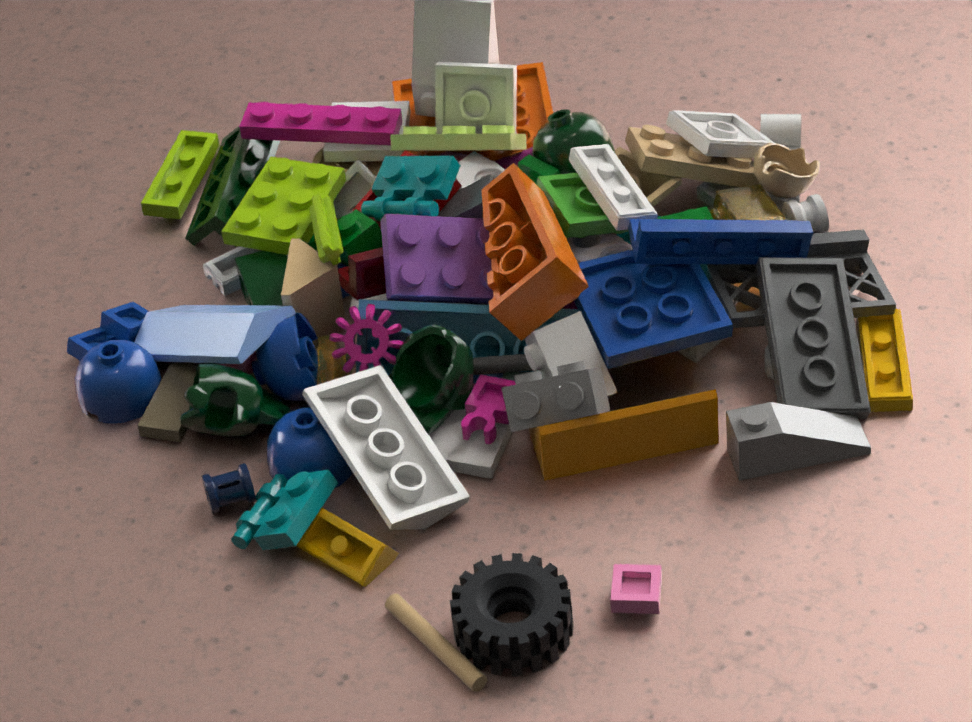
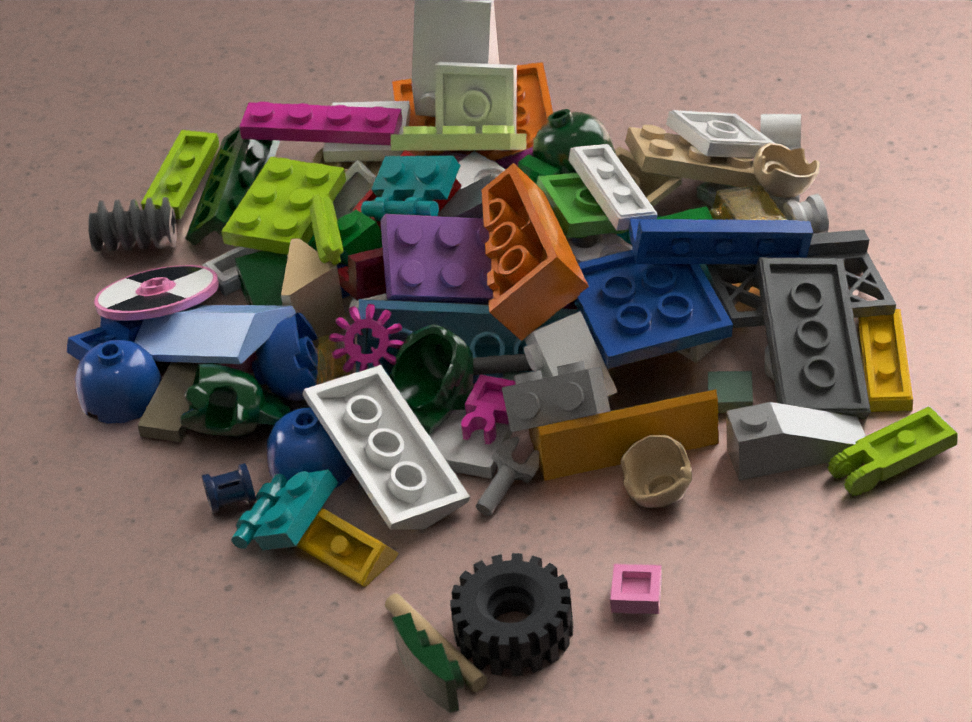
none -> dark grey piece [88,197,177,252]
none -> piece [94,265,219,321]
none -> dark green slope [392,613,464,713]
none -> light grey bar [476,437,539,516]
none -> tan hair [621,435,692,508]
none -> sand green tile [708,371,753,413]
none -> lime hinge [827,406,958,496]

